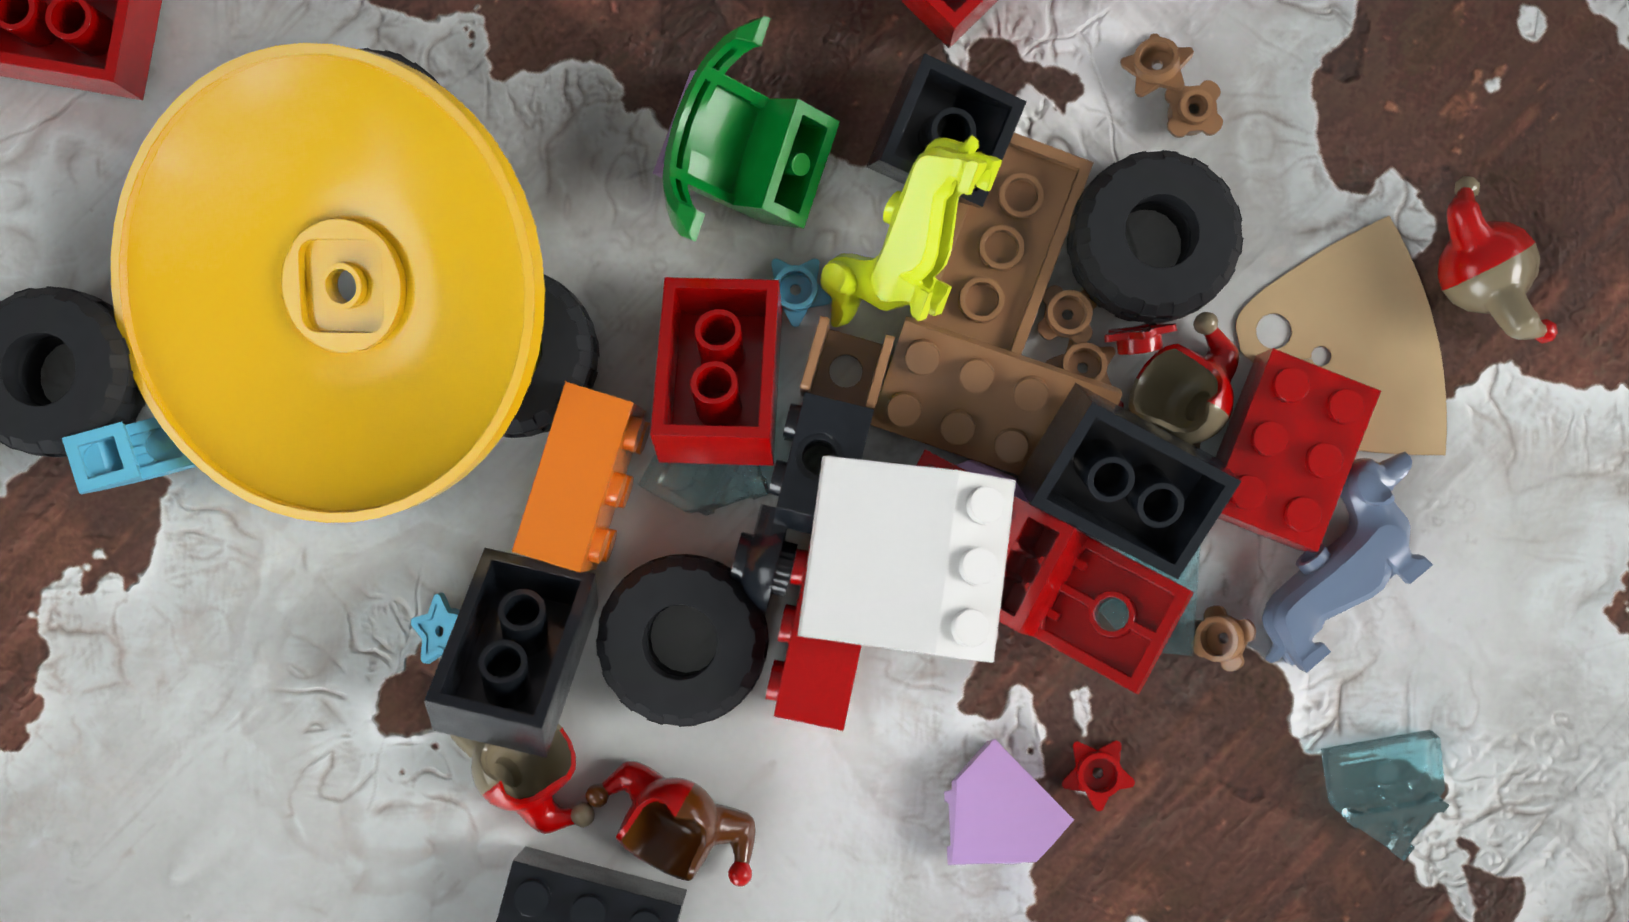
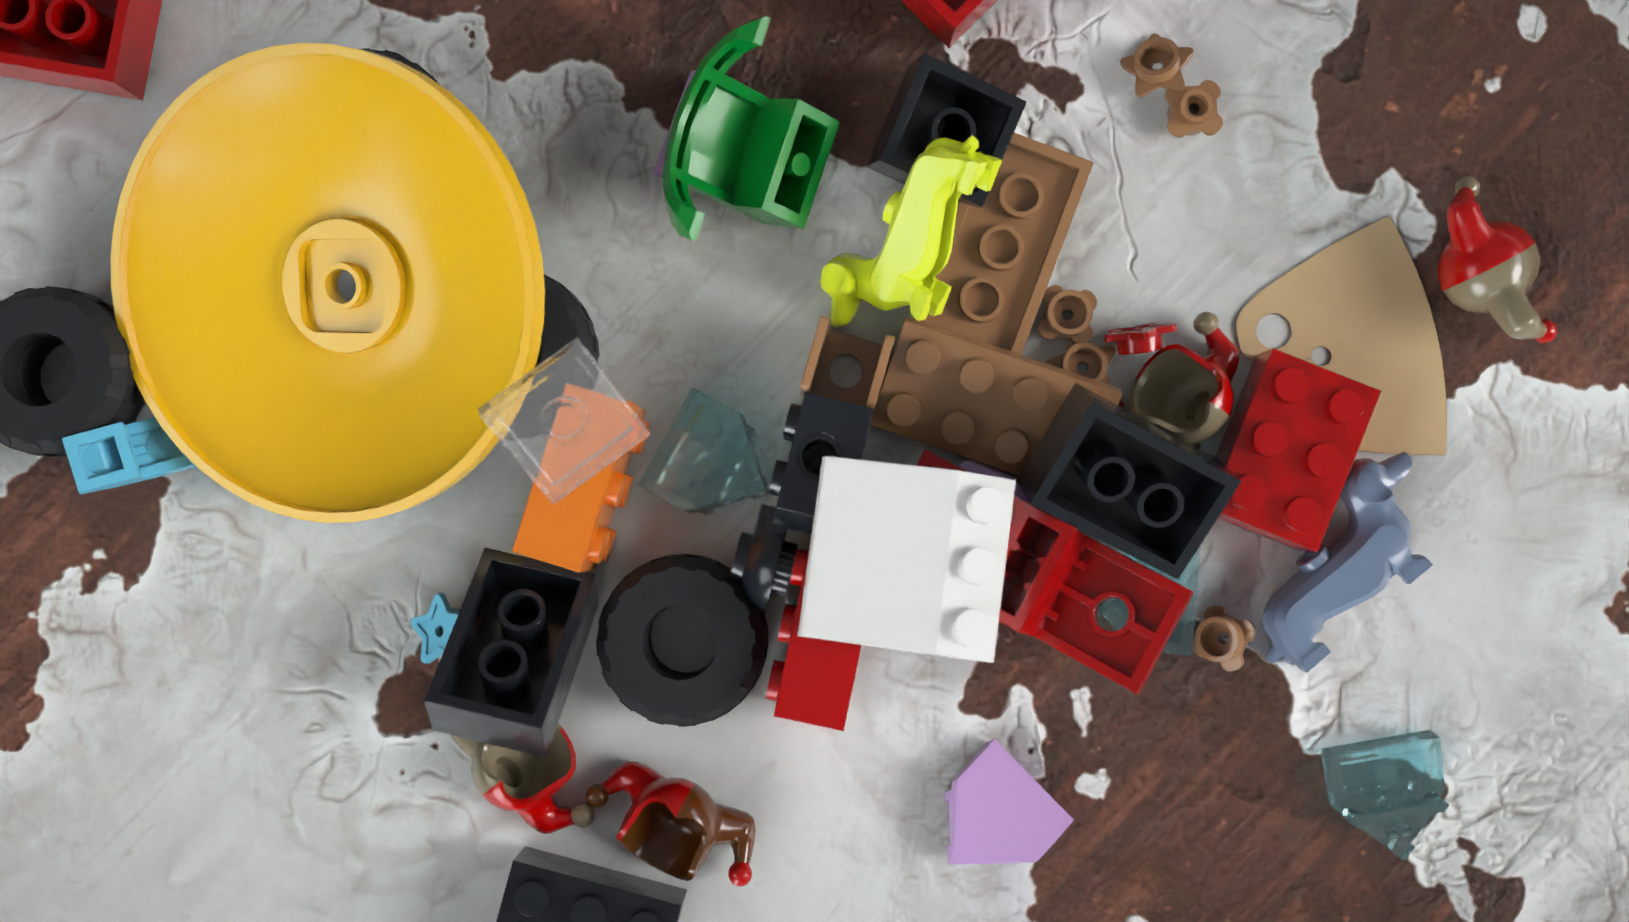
red brick [650,277,782,466] -> none
medium azure plate [771,258,832,327] -> none
red plate [1062,740,1135,812] -> none
black tyre [1067,150,1244,324] -> none
none -> clear tile [478,337,651,506]

